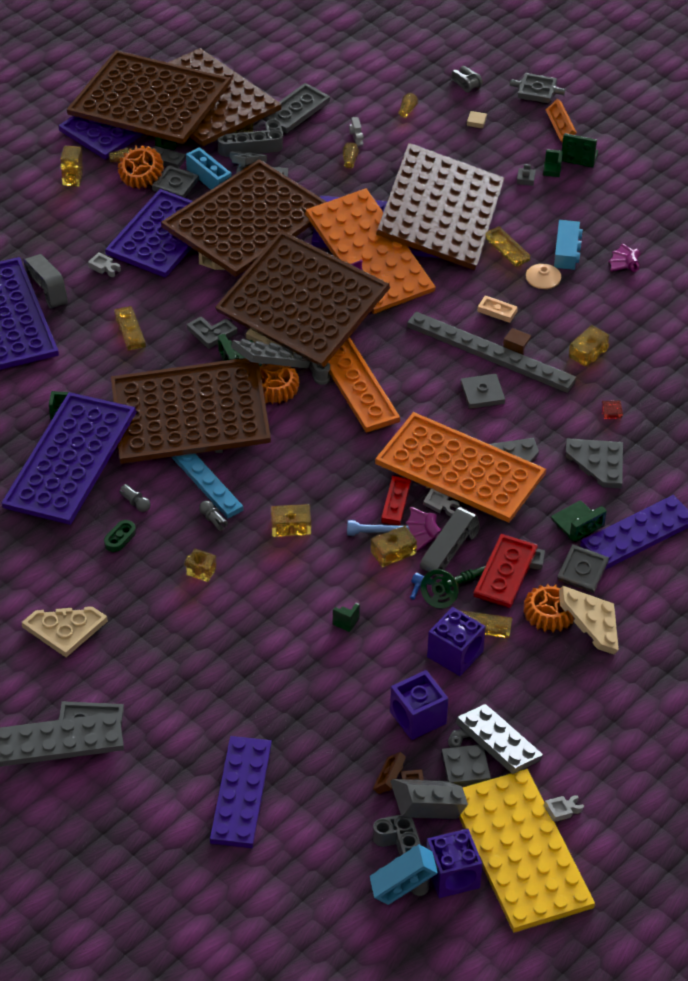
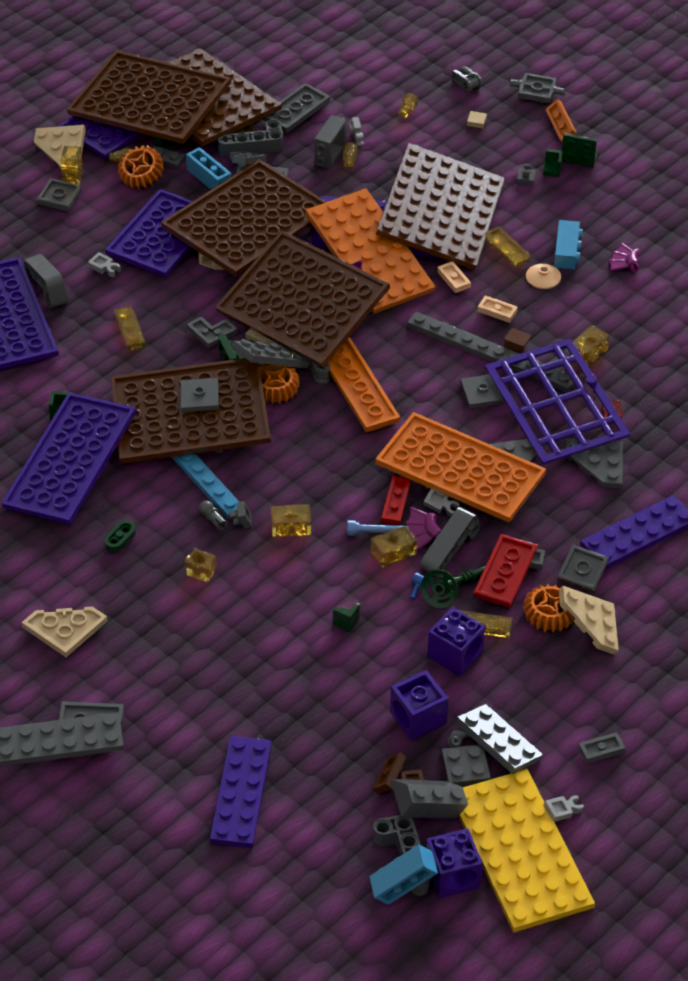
dark grey pin [119,484,151,512] -> none
dark grey plate [152,165,199,198] -> none
dark green bracket [551,500,607,543] -> none
none -> tan plate [34,125,86,170]
none -> dark grey plate [37,178,82,212]
none -> dark grey plate [181,378,219,412]
none -> dark grey tile [229,501,252,529]
none -> dark grey window [314,115,347,169]
none -> light nougat plate [437,261,471,293]
none -> dark purple door [485,338,631,465]
none -> dark grey plate [578,732,625,764]

